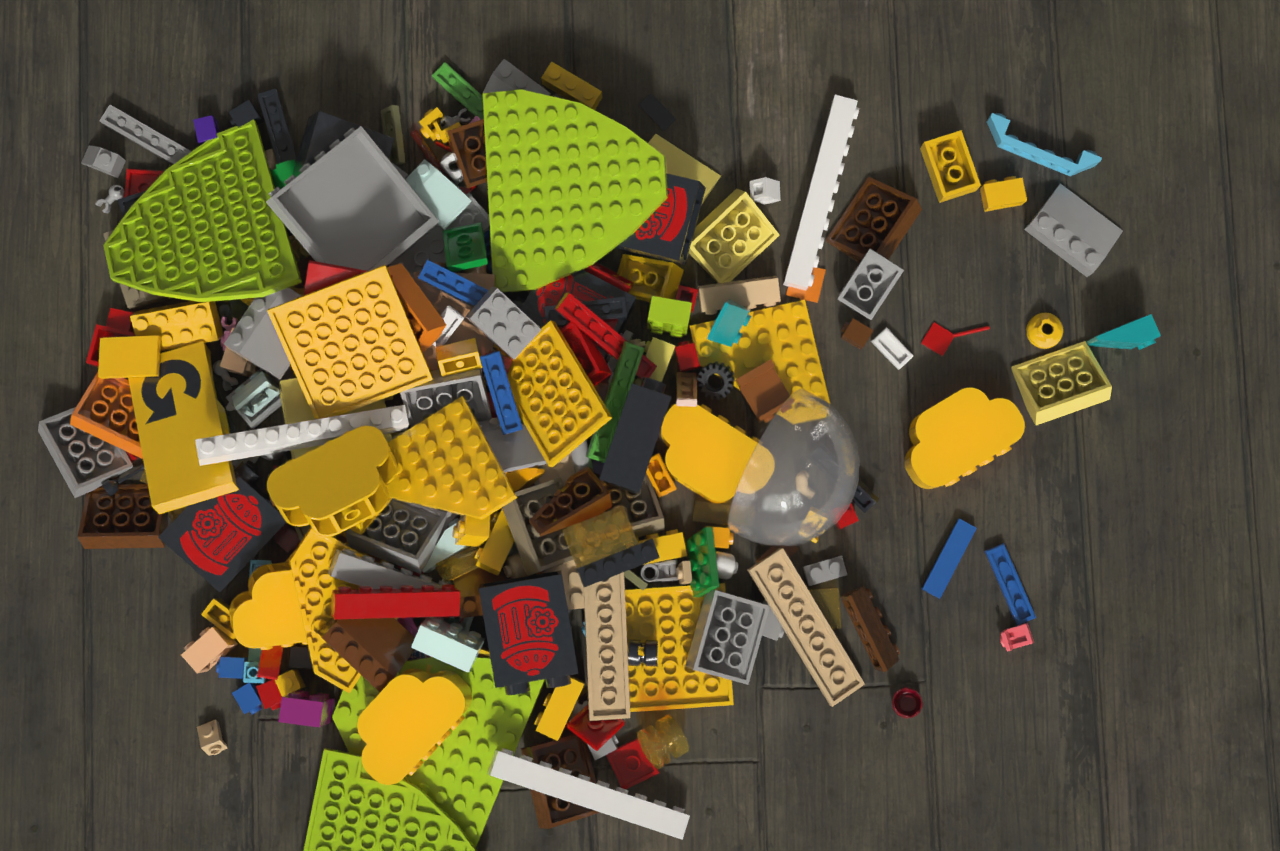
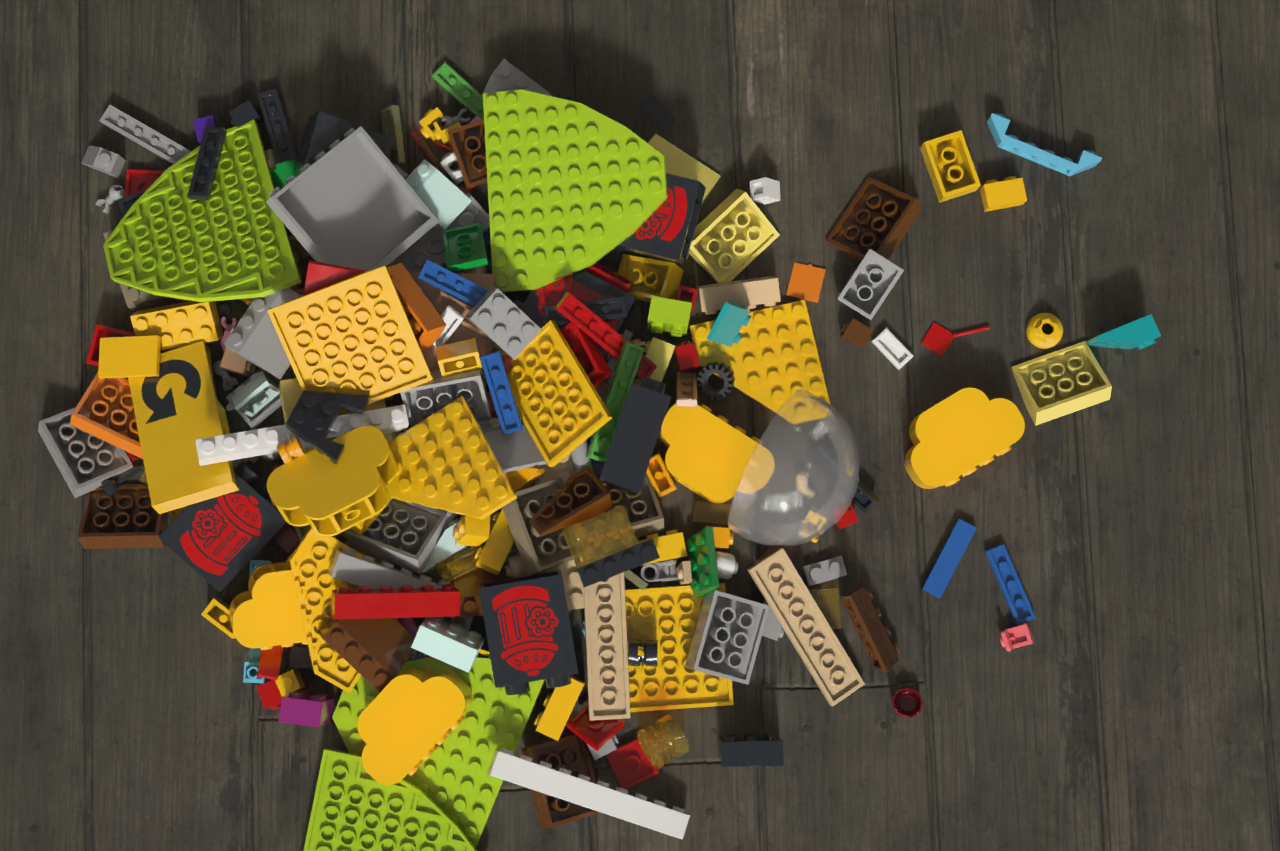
red brick [106,308,134,333] -> none
light nougat brick [181,626,238,673] -> none
tan bracket [197,720,227,756] -> none
blue brick [216,656,248,679] -> none
blue brick [232,683,263,715] -> none
yellow brick [541,61,602,110] -> none
dark orange panel [735,359,796,423] -> none
white brick [783,95,859,291] -> none
light grey slope [1024,184,1123,277] -> none
none -> black plate [188,127,227,200]
none -> light orange wheel [276,436,305,464]
none -> black wing [286,390,370,464]
none -> black brick [719,733,784,767]

